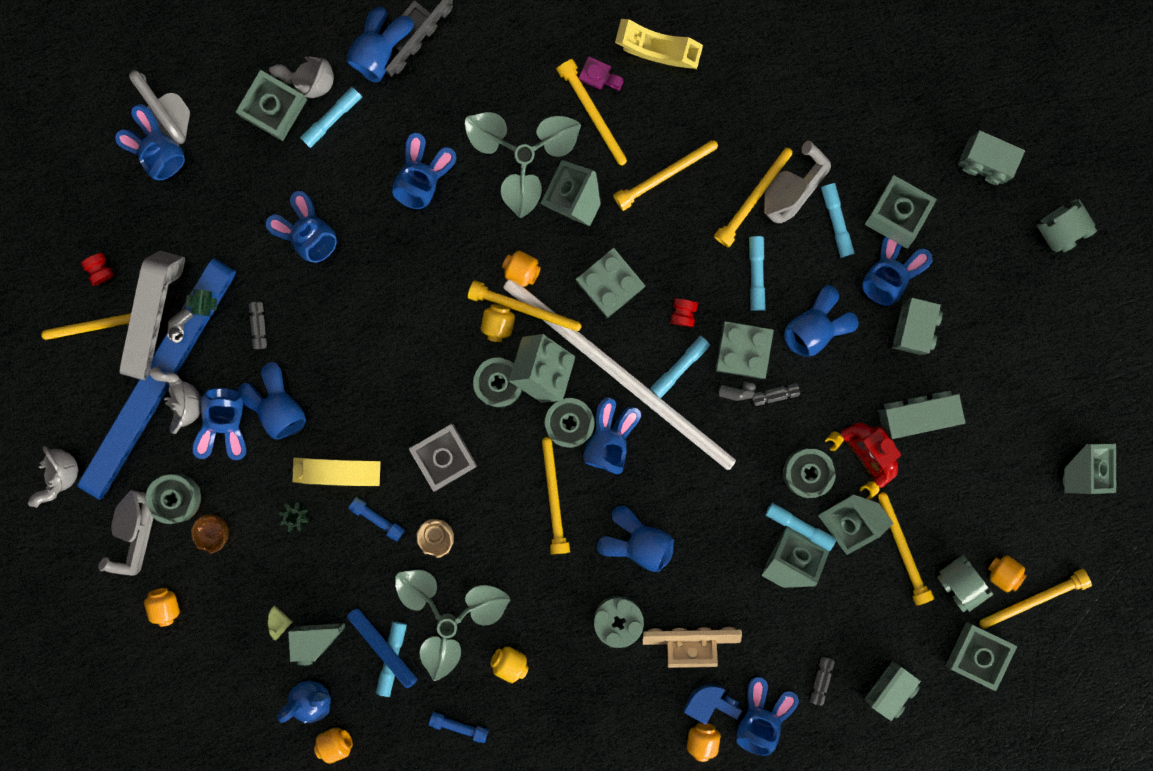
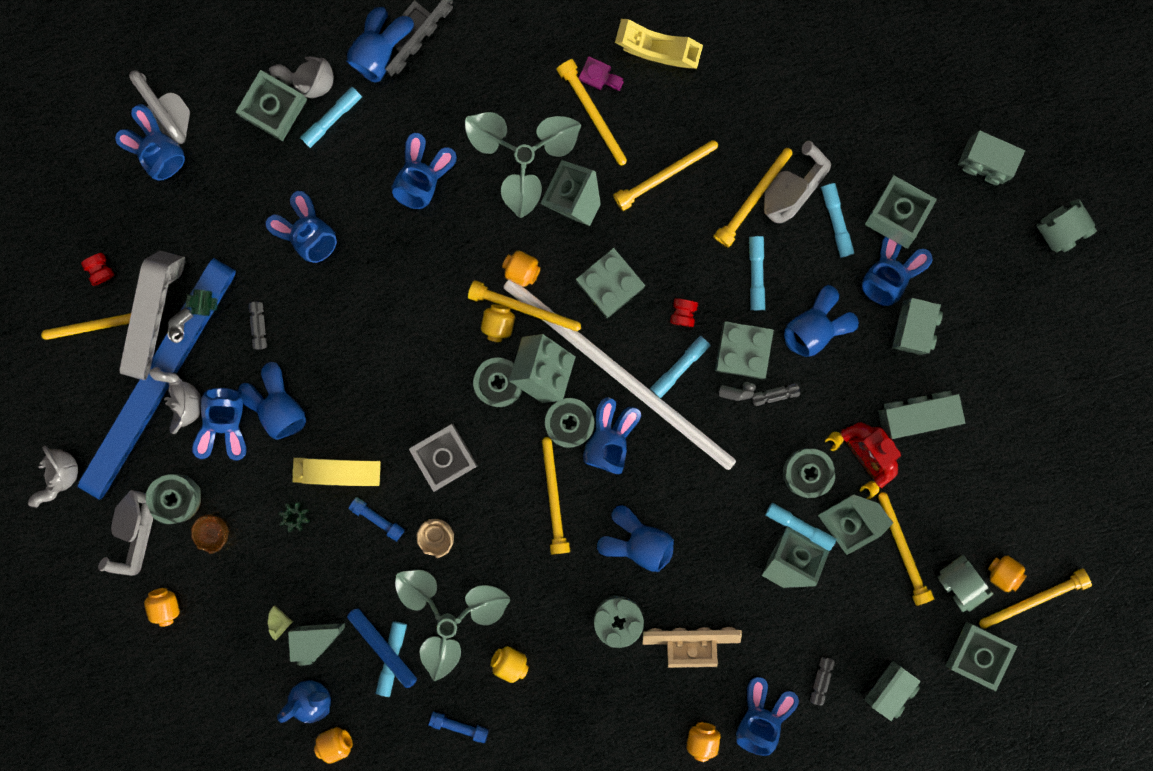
blue brick [683,684,742,725] -> none
sand green slope [1063,444,1116,494] -> none

